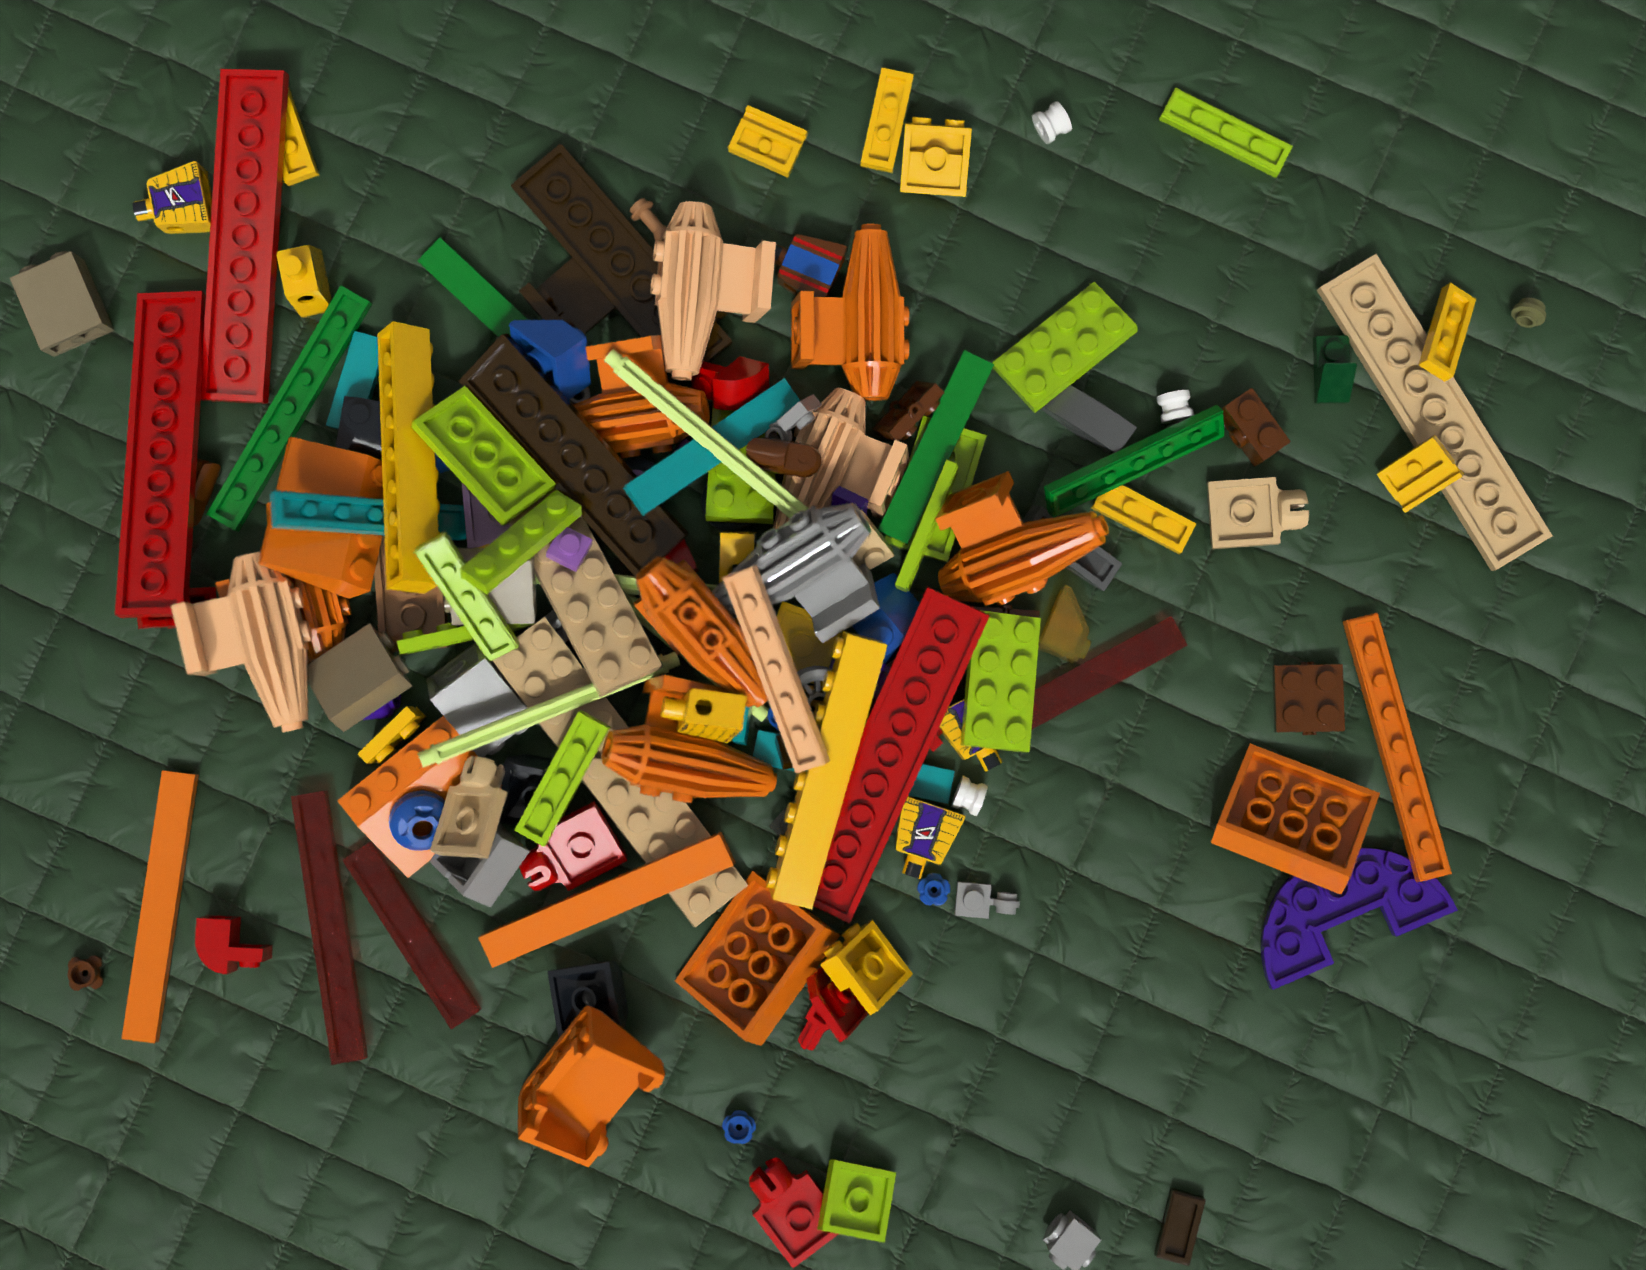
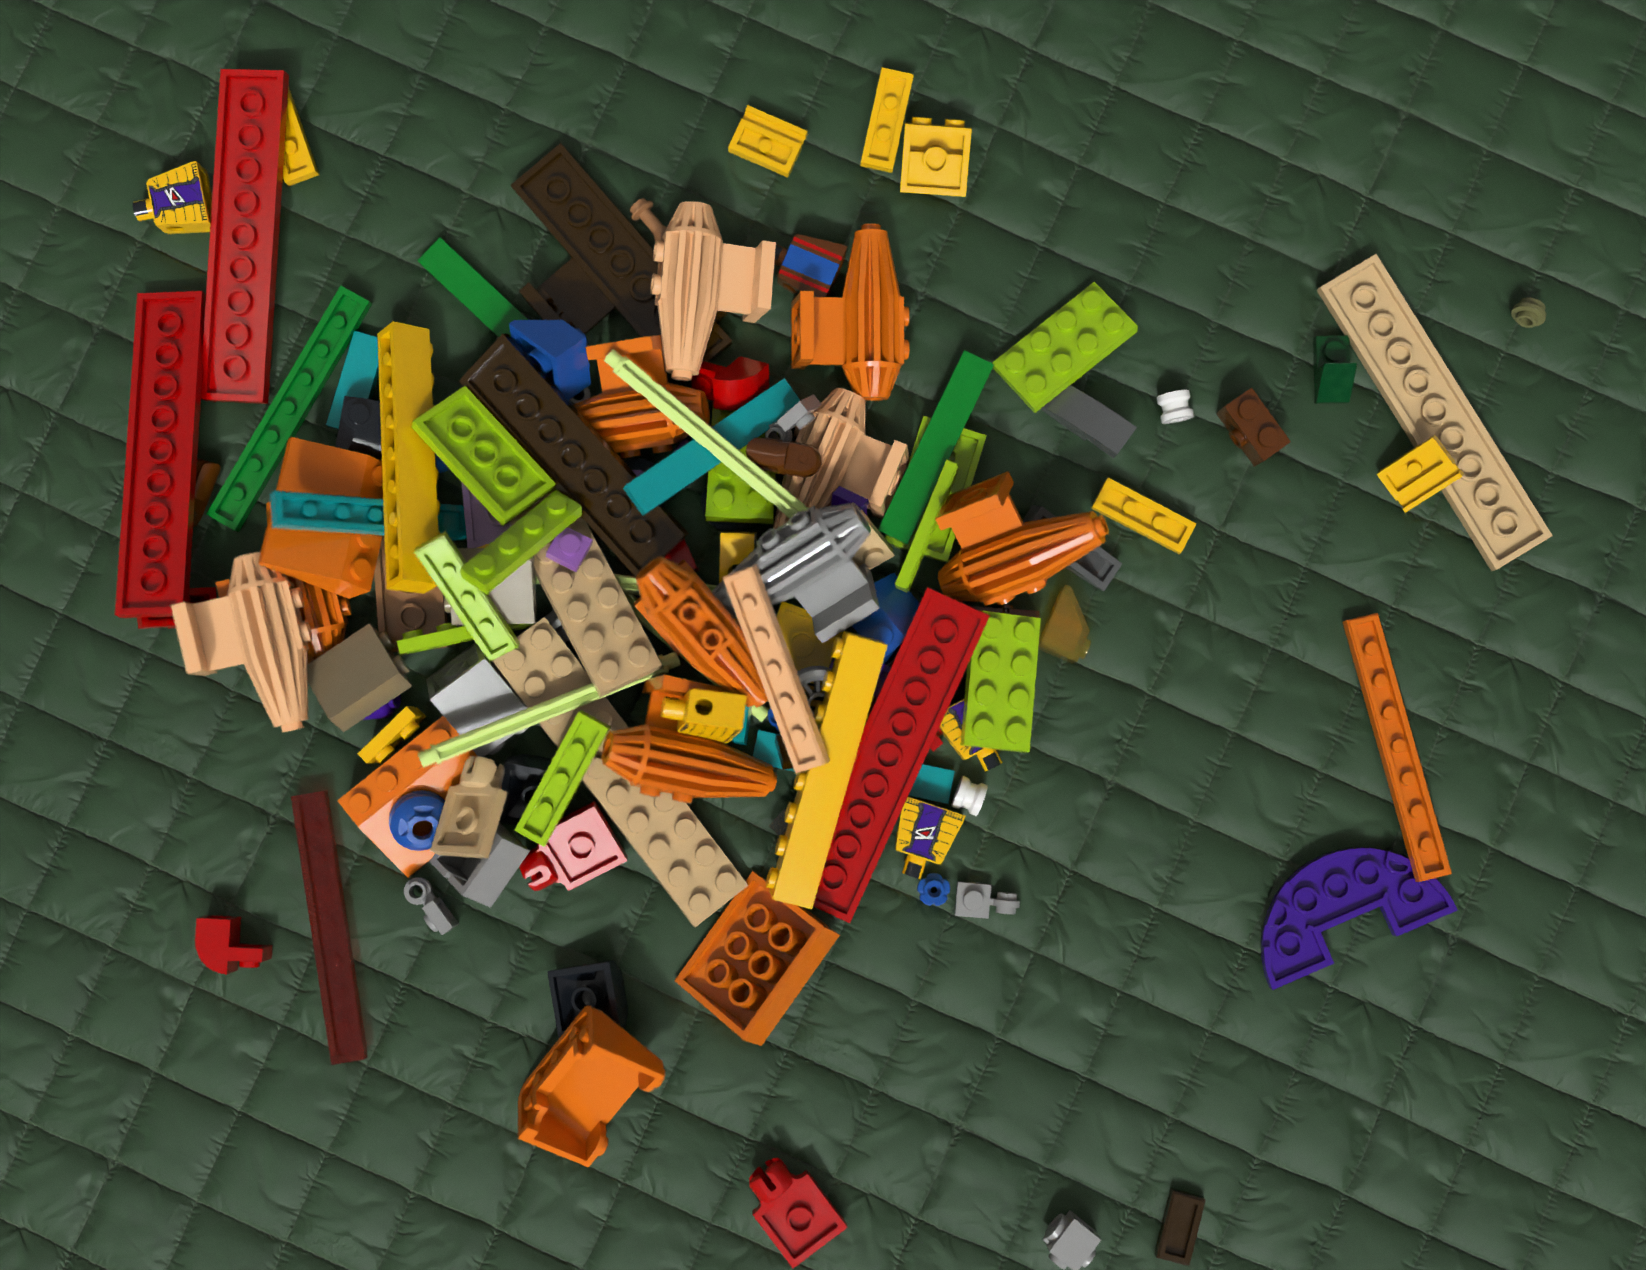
dark tan brick [10,251,115,357] -> none
reddish brown plate [68,955,104,991] -> none
orange tile [121,770,199,1043] -> none
yellow torso [276,245,332,318] -> none
clear red tile [342,841,481,1030] -> none
orange tile [478,832,736,968] -> none
blue plate [722,1110,756,1144] -> none
red piece [798,966,869,1051] -> none
lime plate [817,1159,896,1243] -> none
yellow plate [820,920,913,1015] -> none
reddish brown plate [872,381,945,441] -> none
white wheel [1032,101,1072,144] -> none
clear red tile [1032,616,1187,729] -> none
green tile [1044,405,1225,517] -> none
lime tile [1159,87,1293,178] -> none
tan plate [1207,477,1309,549] -> none
orange slope [1211,743,1380,895] -> none
reddish brown plate [1273,662,1345,735] -> none
yellow plate [1418,282,1476,382] -> none
none -> light grey plate [404,877,459,935]

